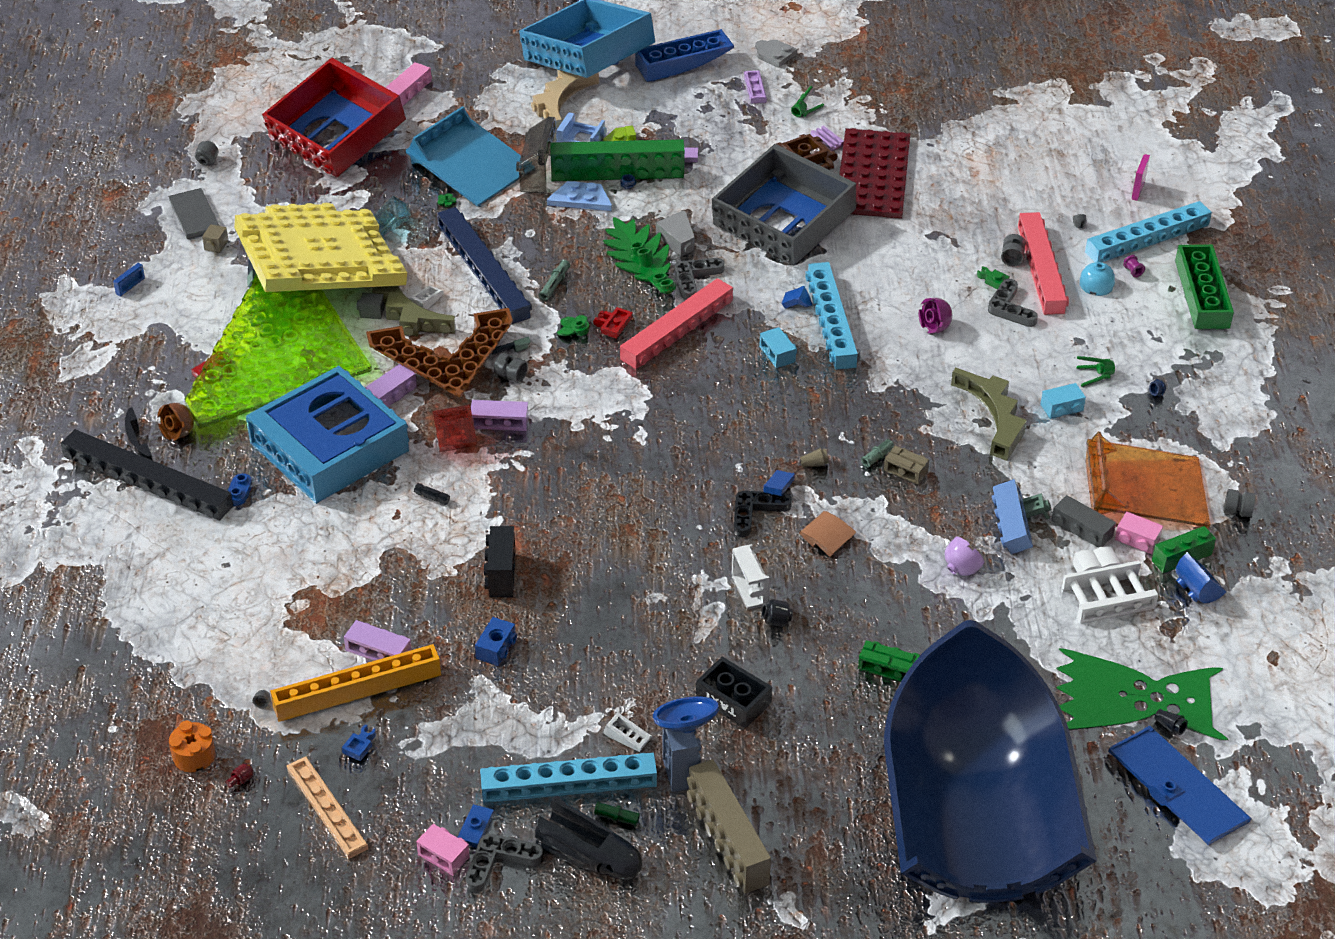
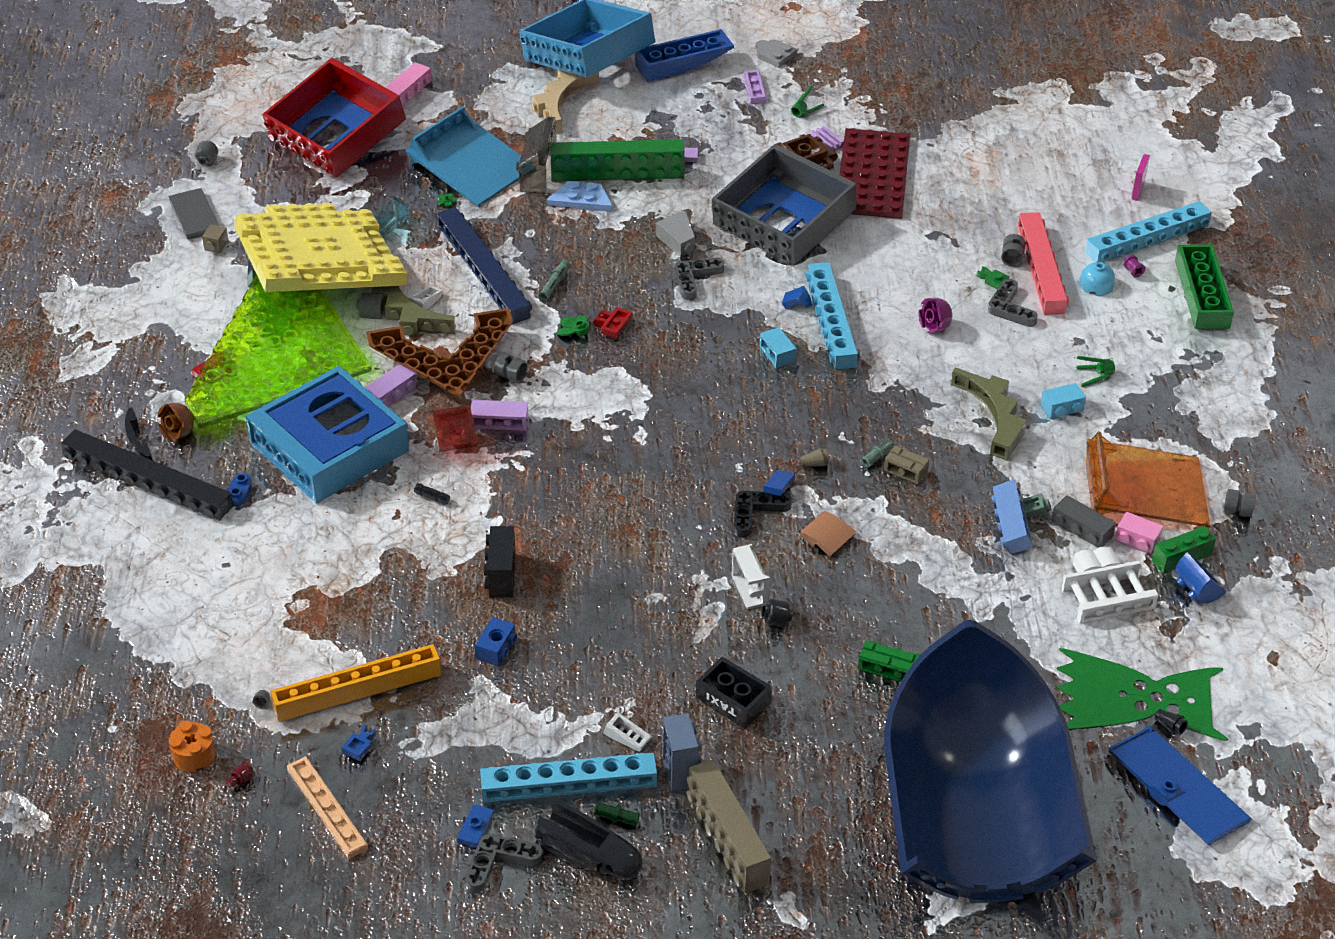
blue tile [113,263,145,297] -> none
lavender brick [344,620,412,661] -> none
bright pink brick [416,824,470,876] -> none
piece [492,336,531,355] -> none
light blue window [556,112,607,142] -> none
lime plate [603,125,636,141] -> none
green plant [603,217,676,294] -> none
dark blue plate [620,174,637,189] -> none
coral brick [620,278,733,369] -> none
blue dish [653,697,719,733] -> none
lavender cylinder [945,537,985,576] -> none
dark grey hinge [1073,214,1087,228] -> none
dark blue plate [1149,379,1166,397] -> none

